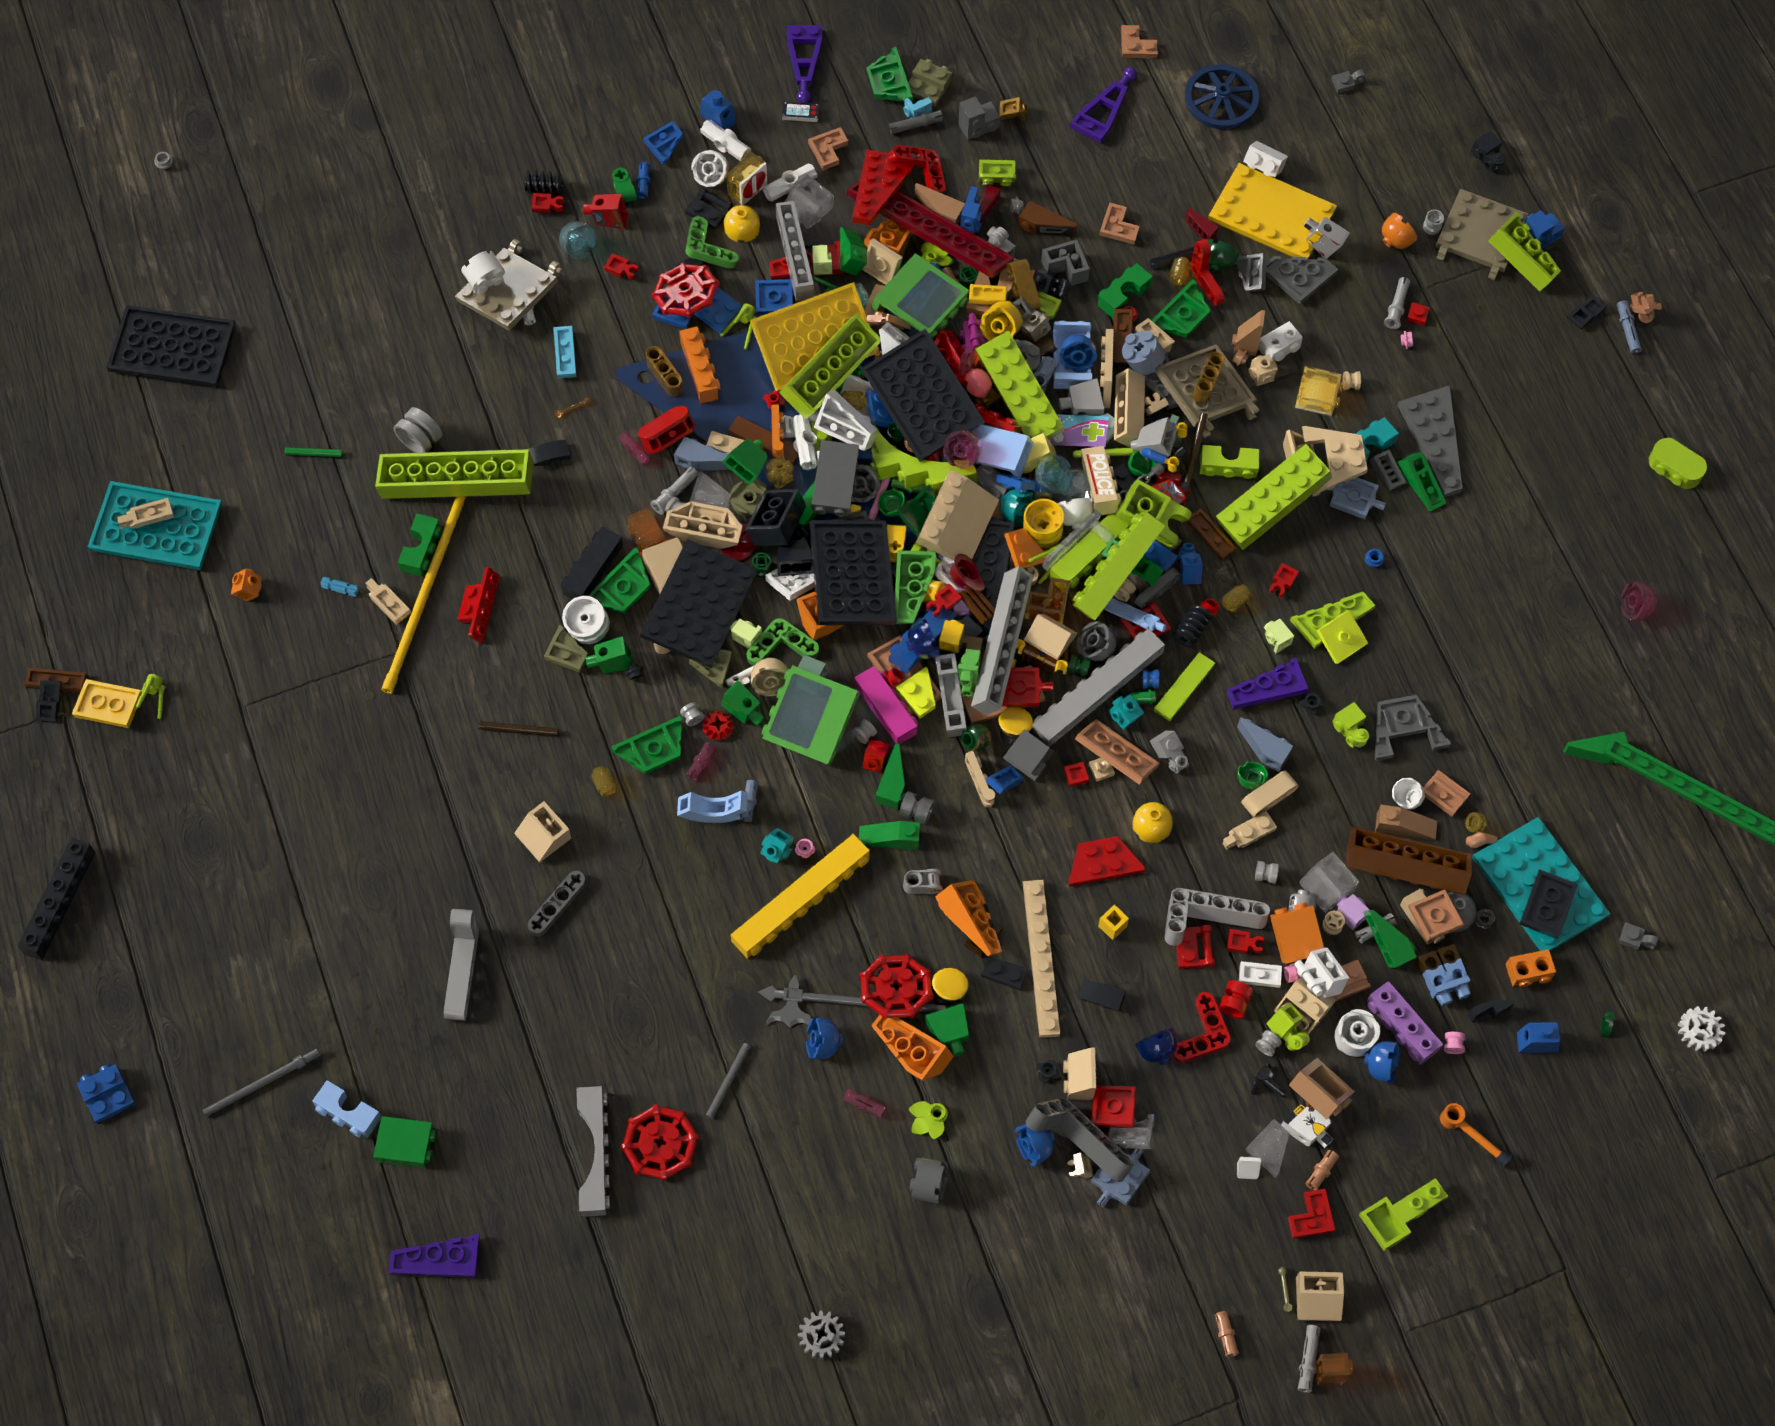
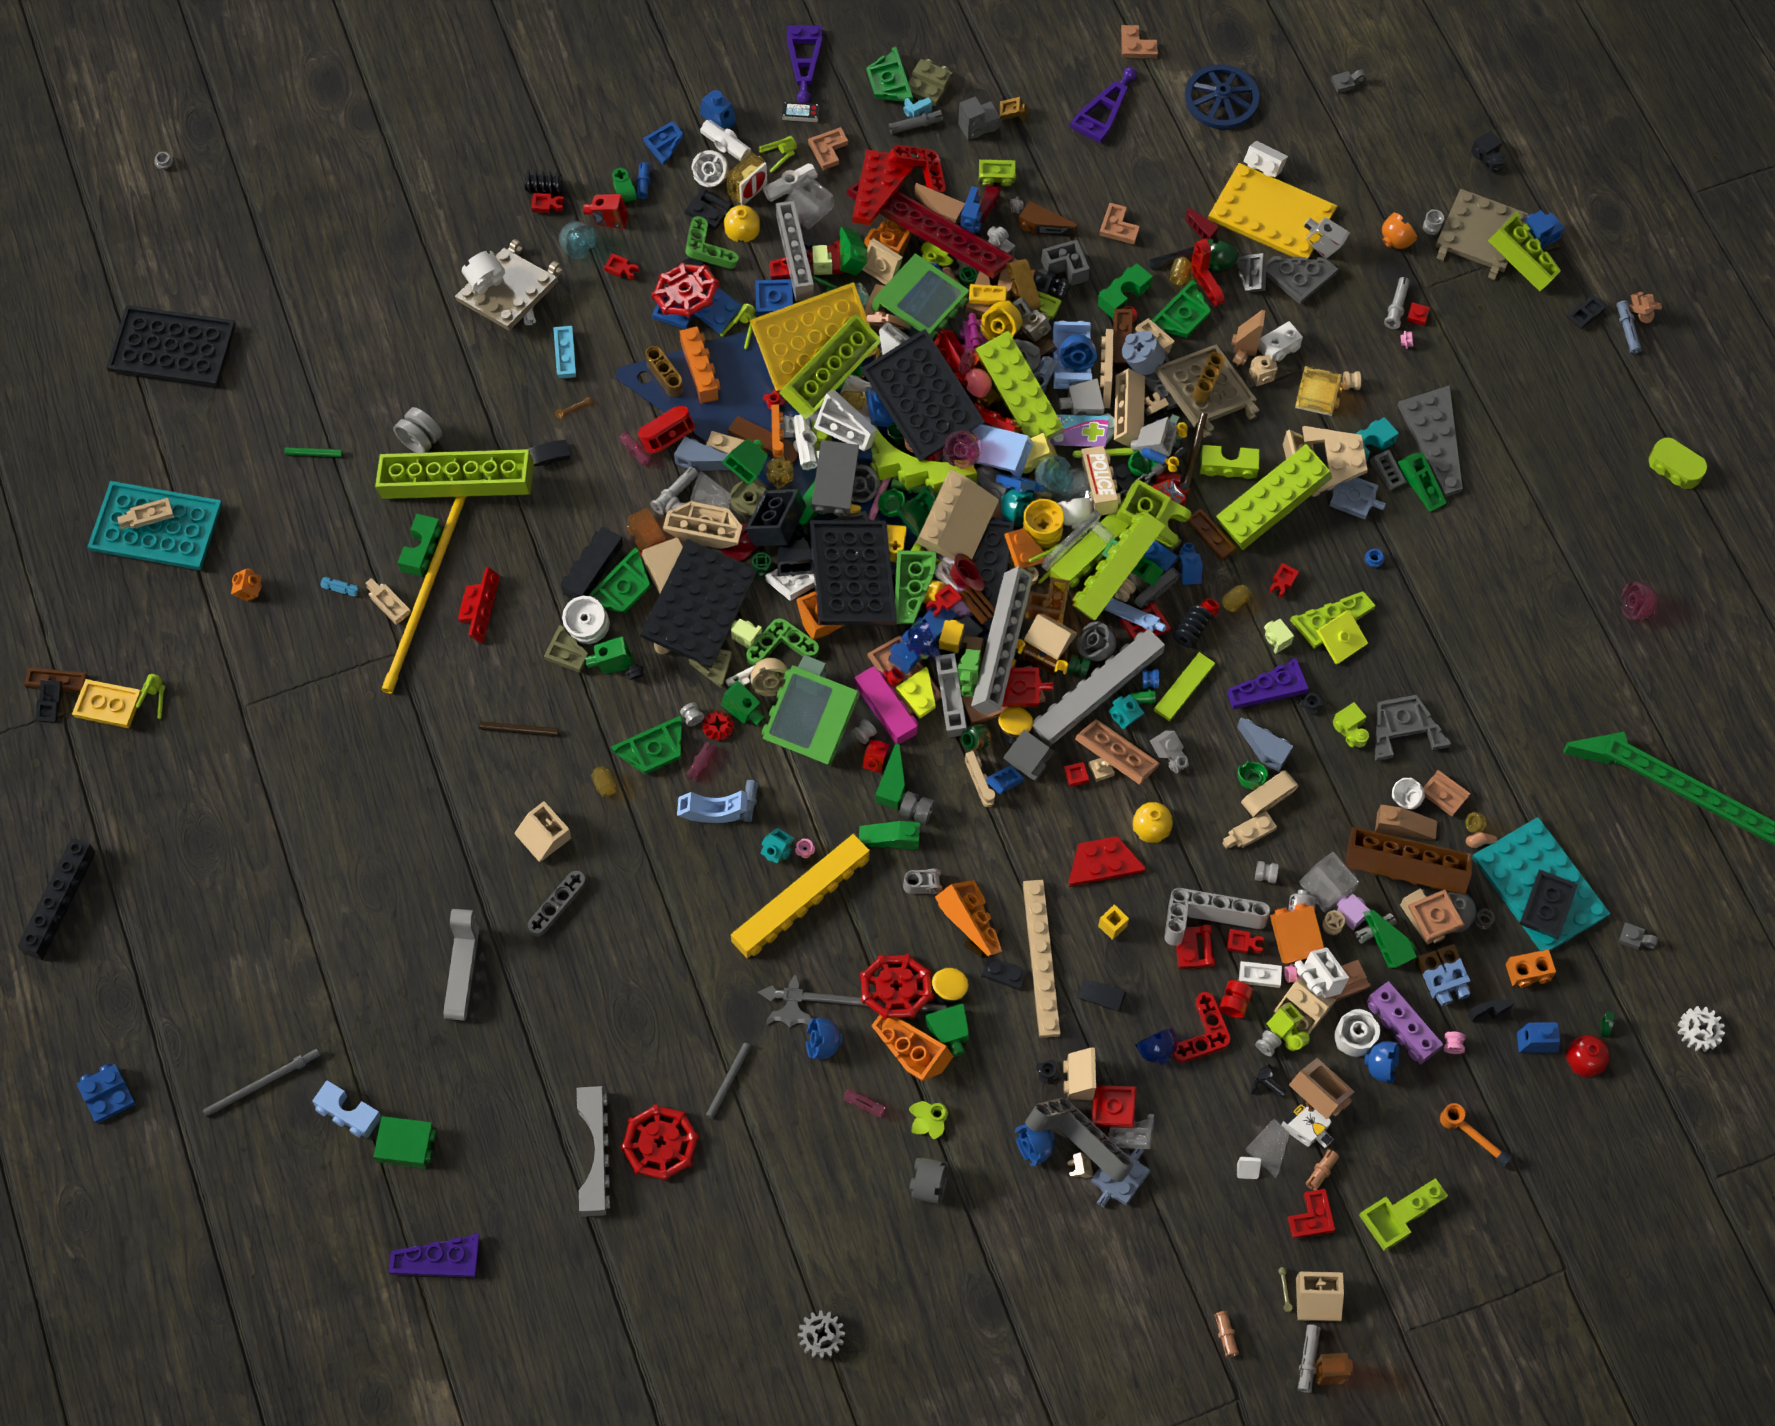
none -> lime plant [759,136,797,173]
none -> red cylinder [1566,1035,1610,1078]

